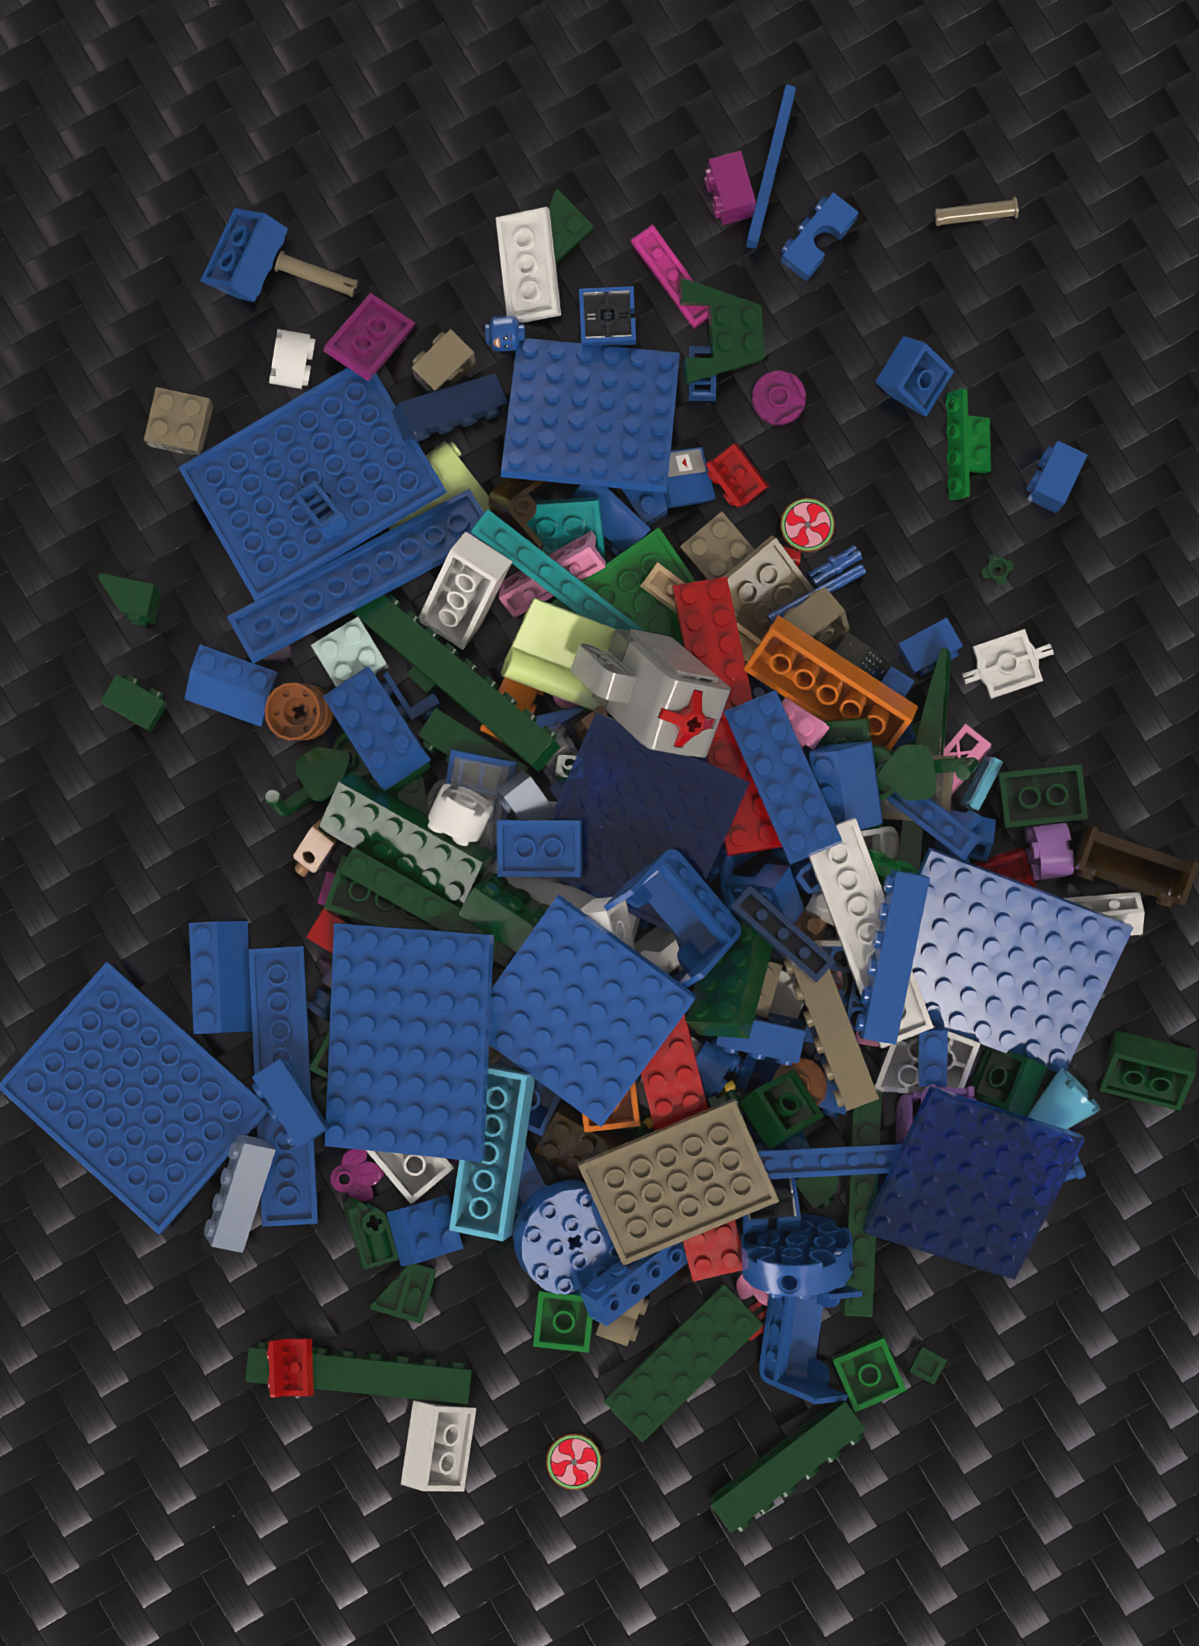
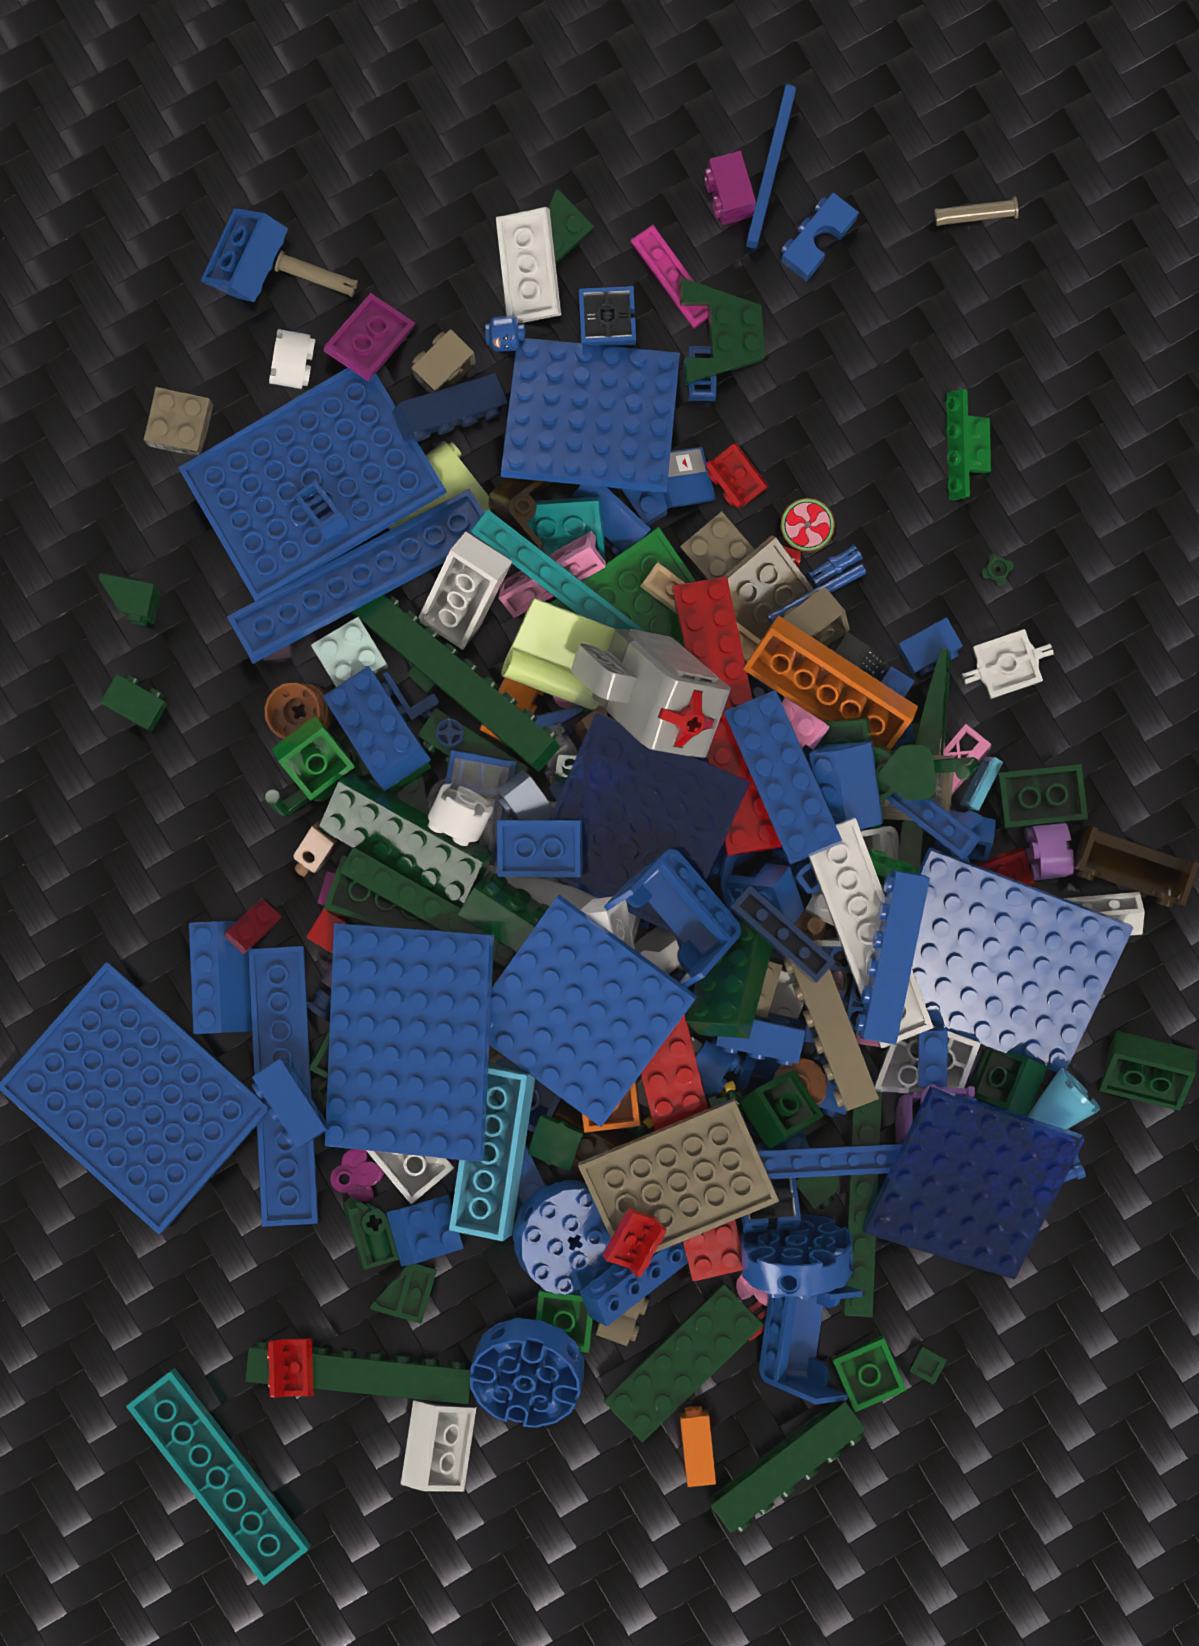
blue slope [184,644,281,727] -> none
sand blue brick [204,1134,275,1253] -> none
tile [546,1433,602,1490] -> none
magenta tile [752,370,806,425] -> none
blue slope [875,336,954,417] -> none
blue brick [1026,441,1088,513] -> none
none -> teal brick [126,1368,311,1585]
none -> dark red plate [224,898,282,955]
none -> green brick [272,715,355,801]
none -> dark blue wheel [436,719,464,749]
none -> blue brick [470,1318,584,1428]
none -> dark green piece [527,1114,584,1172]
none -> red bracket [602,1208,666,1277]
none -> orange window [679,1406,716,1487]

